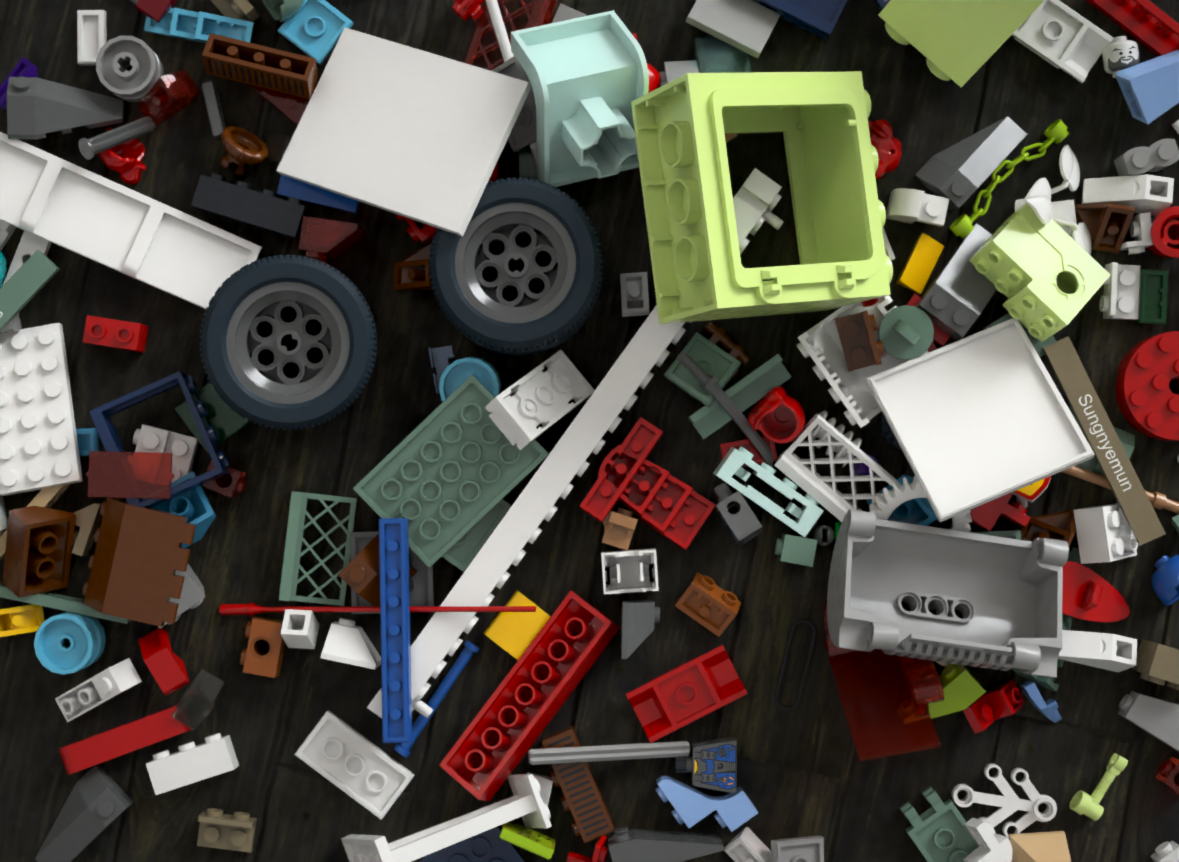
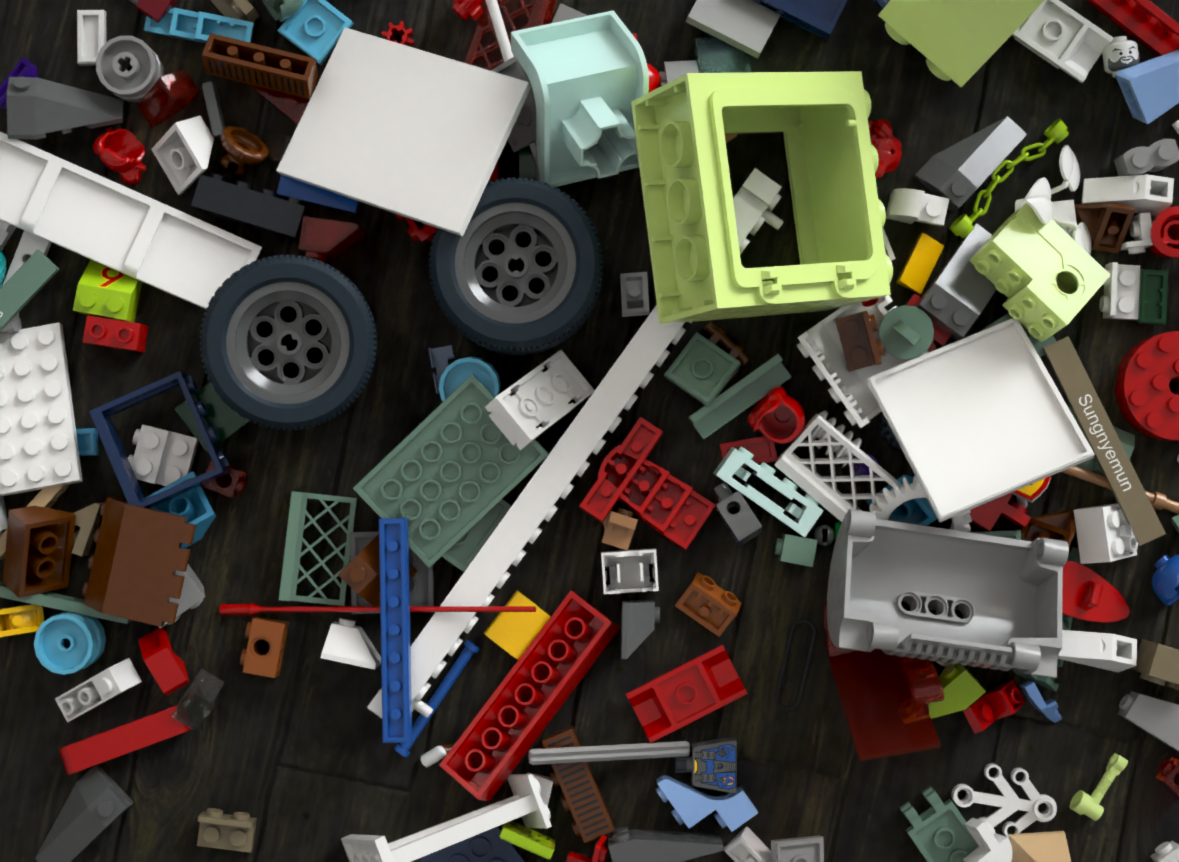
dark grey axle [78,116,155,160] -> none
clear red piece [86,451,174,499] -> none
white brick [146,733,239,795] -> none
white brick [281,609,319,649] -> none
white tile [294,710,415,820] -> none
reddish brown slope [394,240,433,290] -> none
dark grey sword [677,351,773,467] -> none
none -> lime slope [73,260,142,323]
none -> white slope [151,116,214,195]
none -> red gear [381,21,415,46]
none -> white arm [420,743,455,768]

